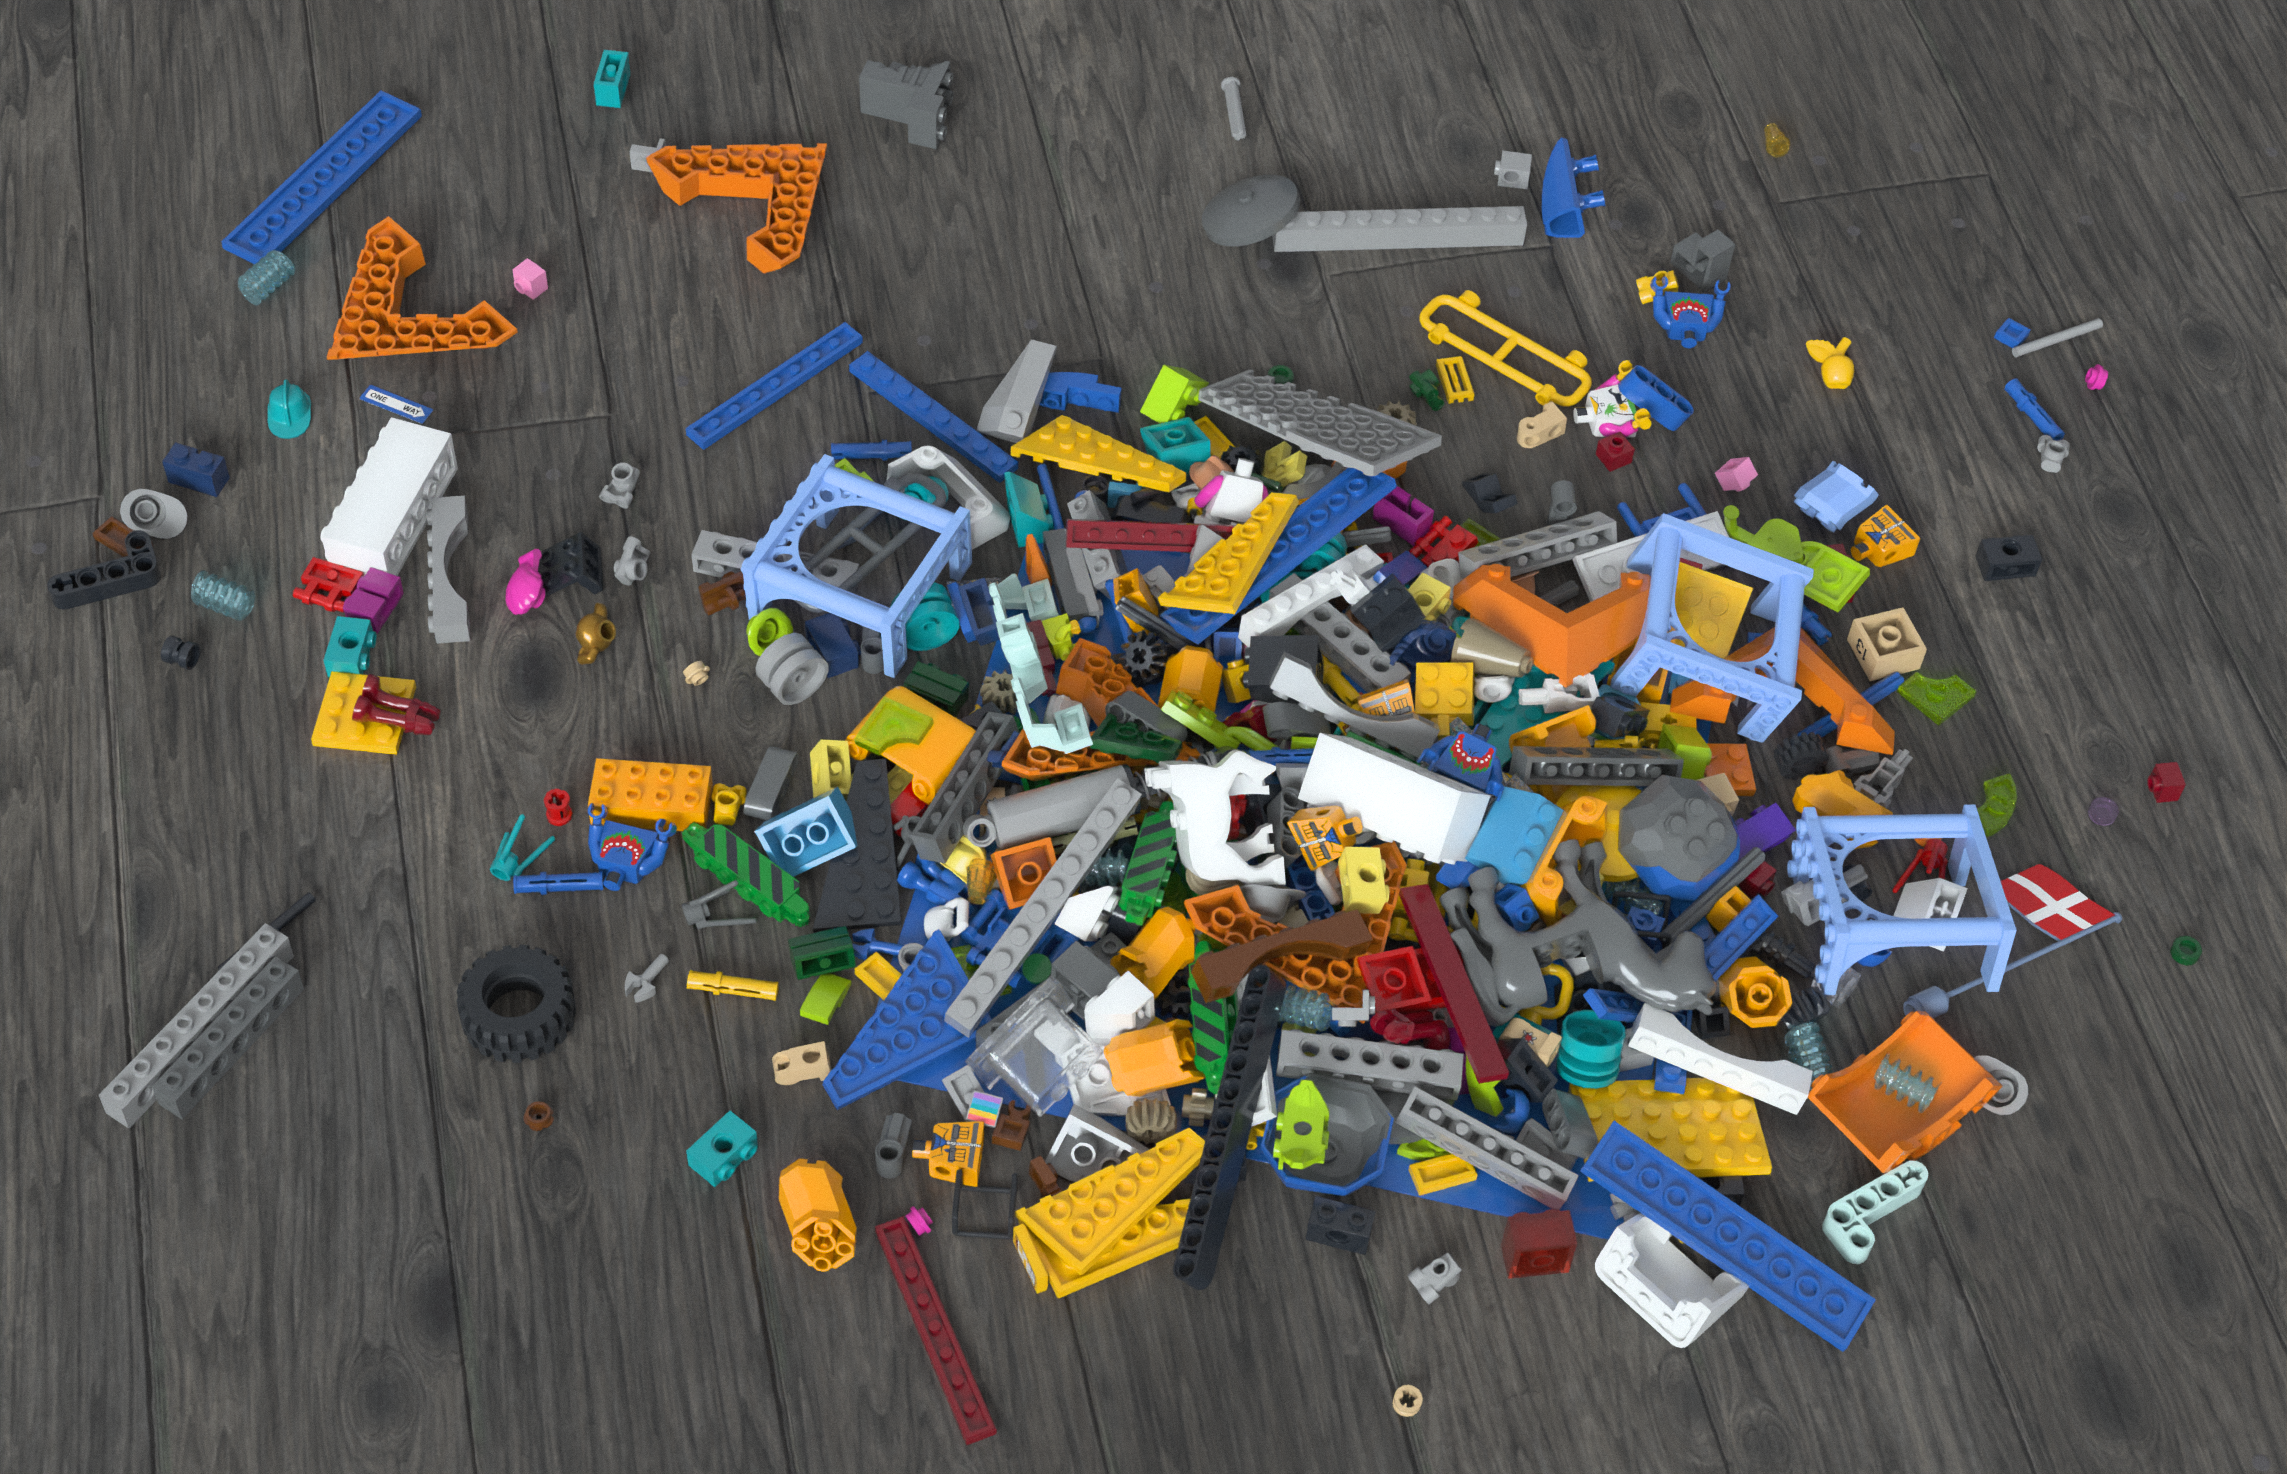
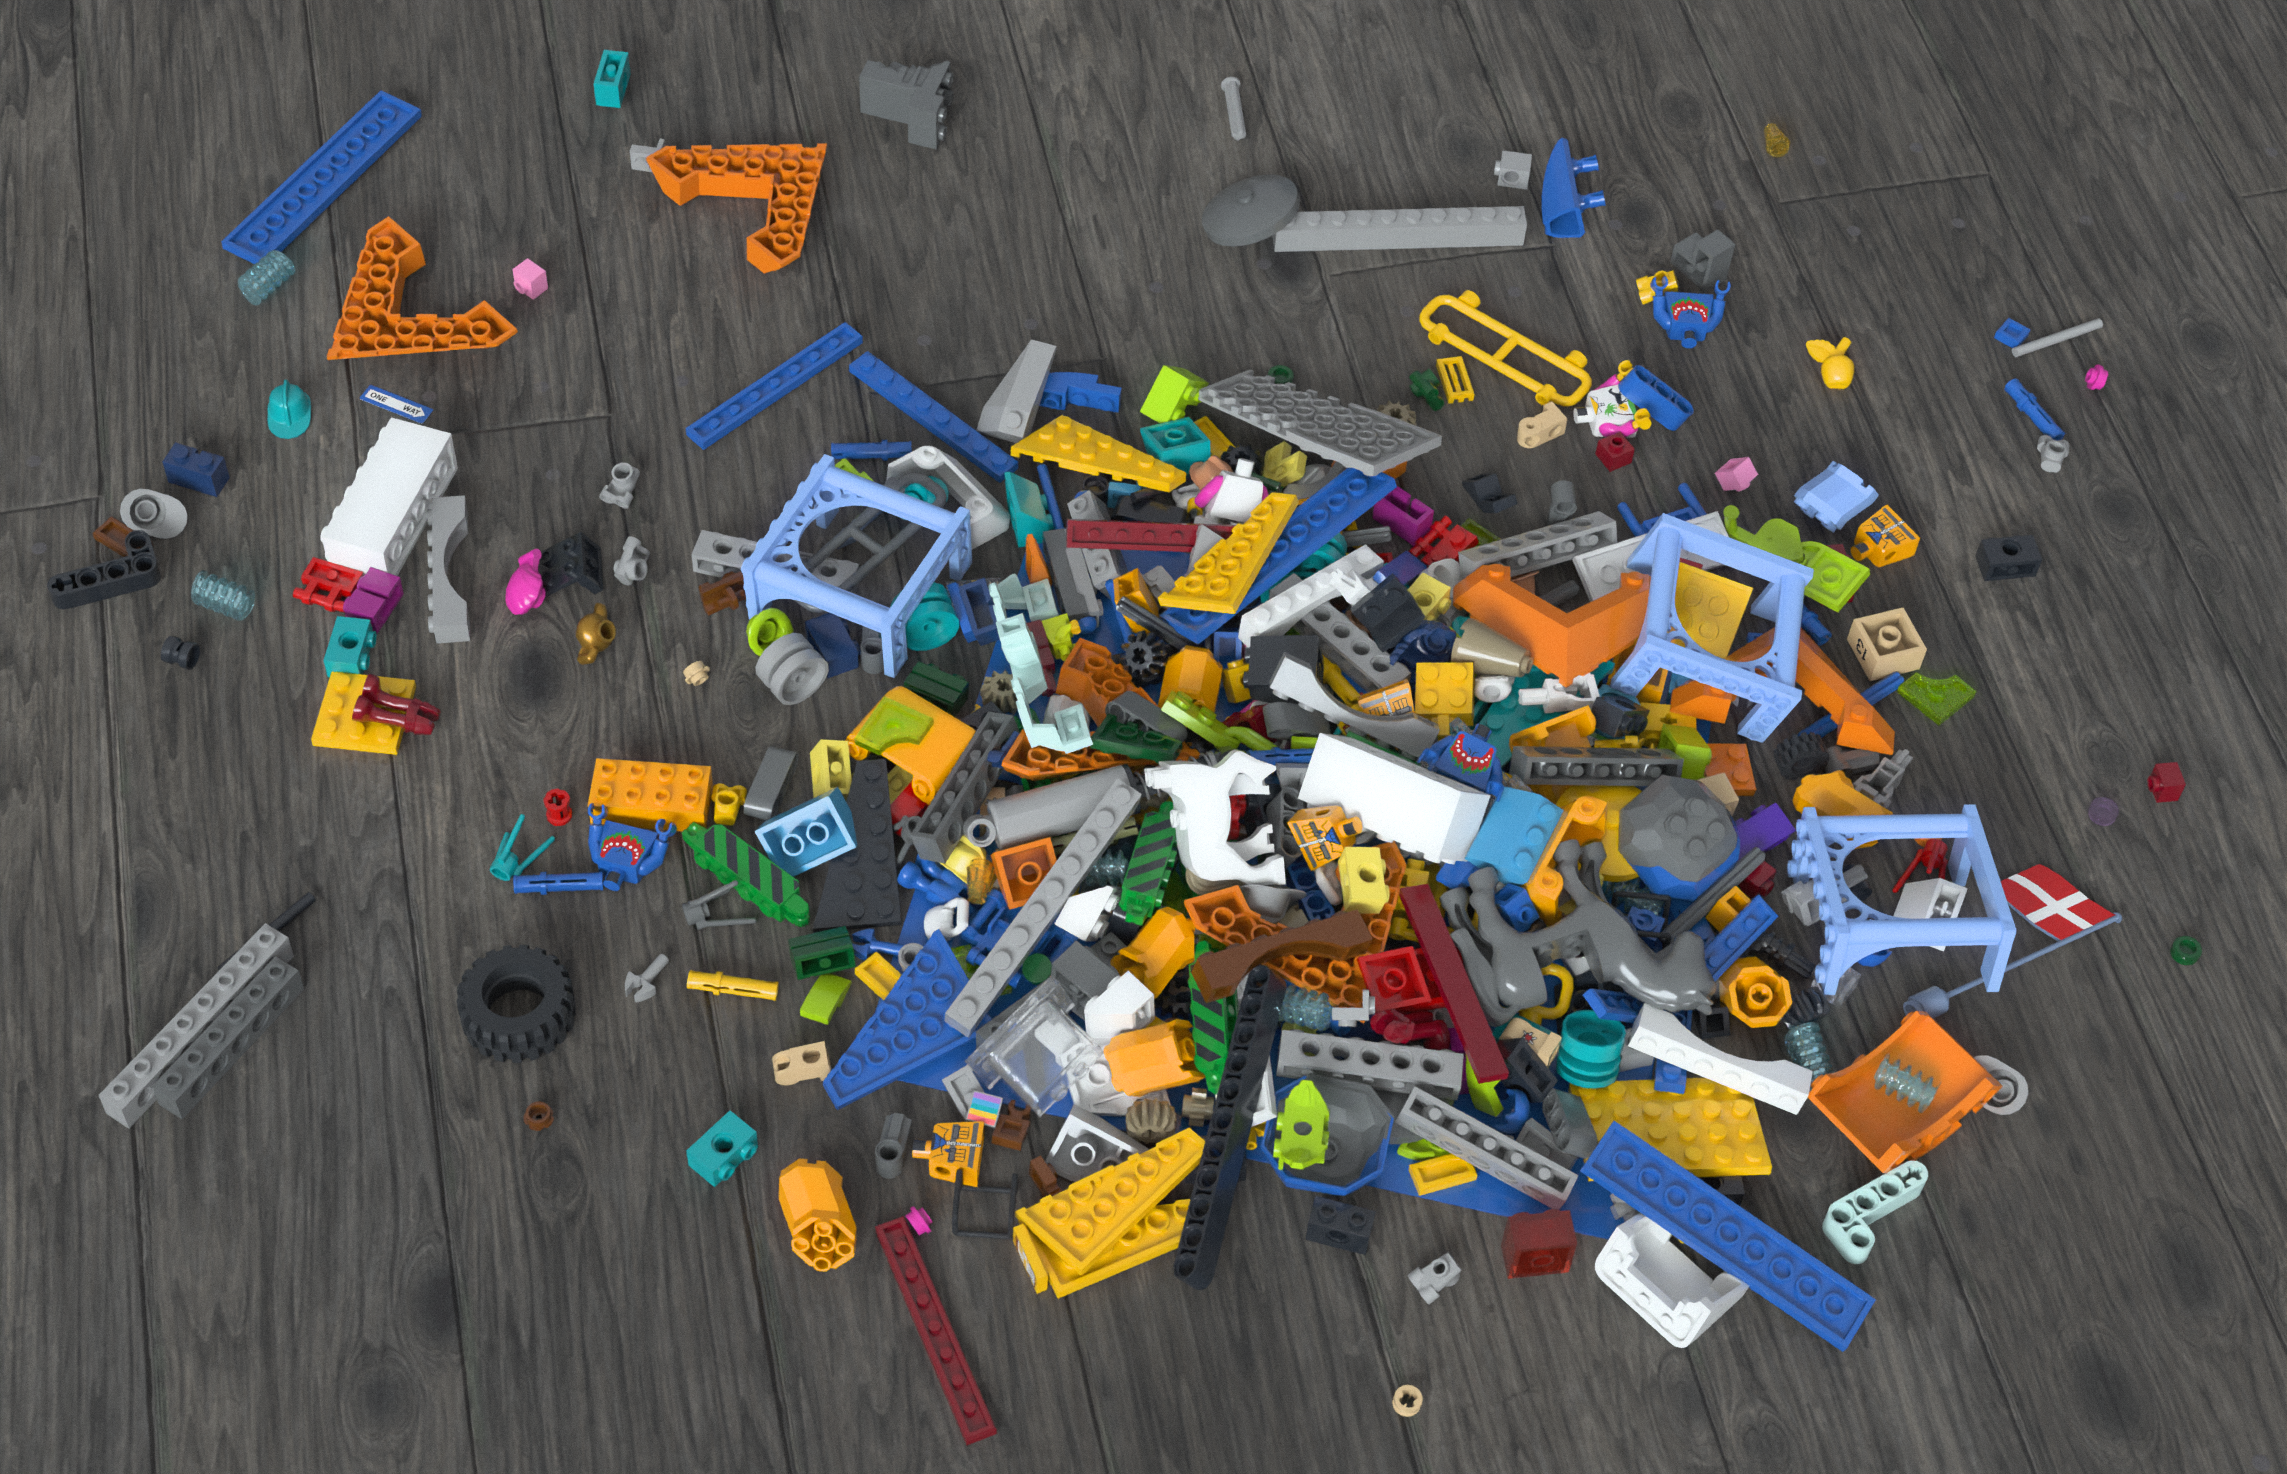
clear neon green tile [1977,773,2017,837] -> none

